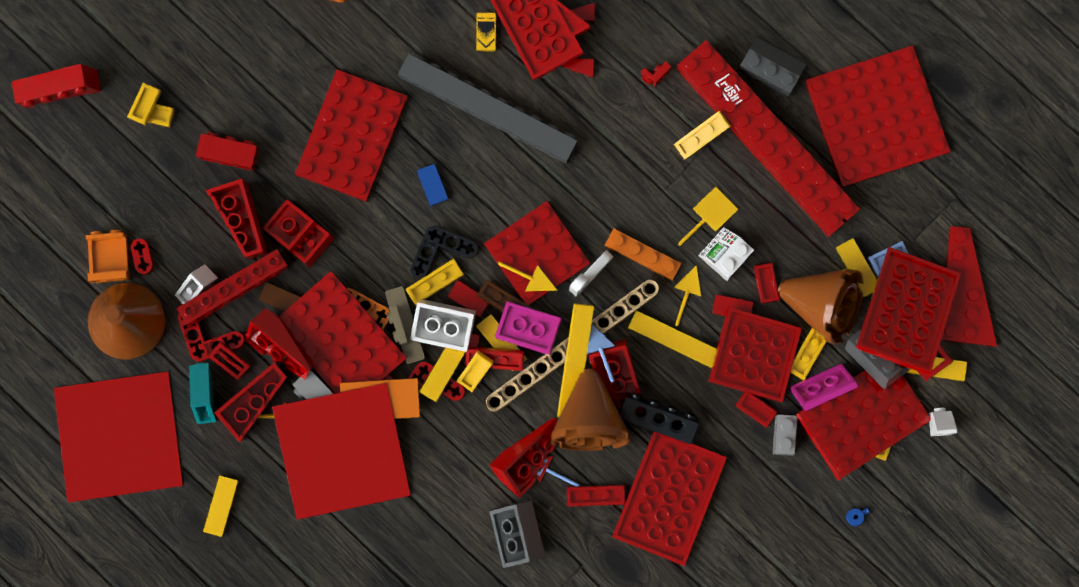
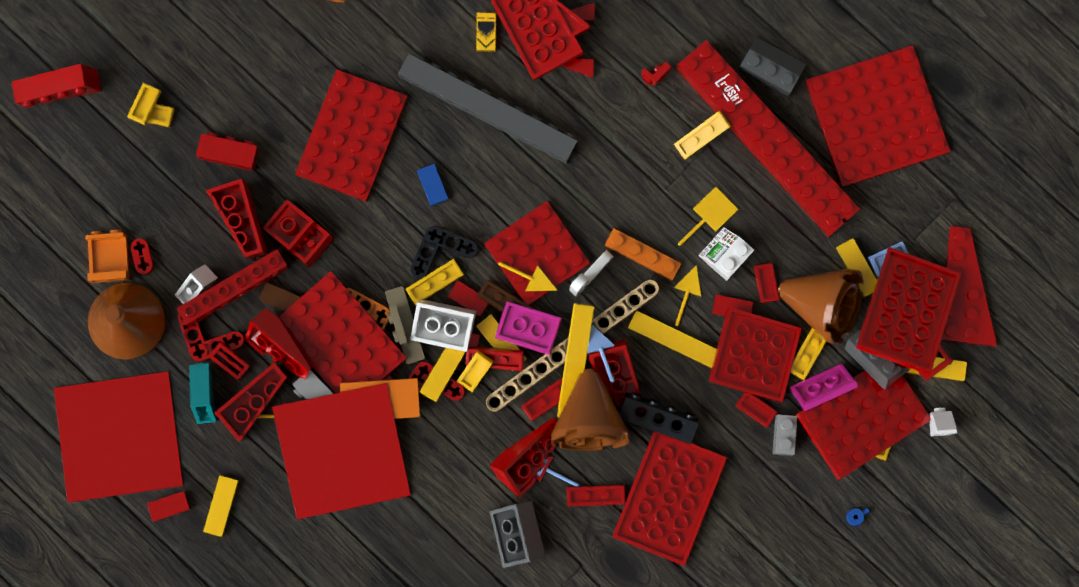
none -> red tile [147,491,191,522]
none -> red tile [521,377,563,422]

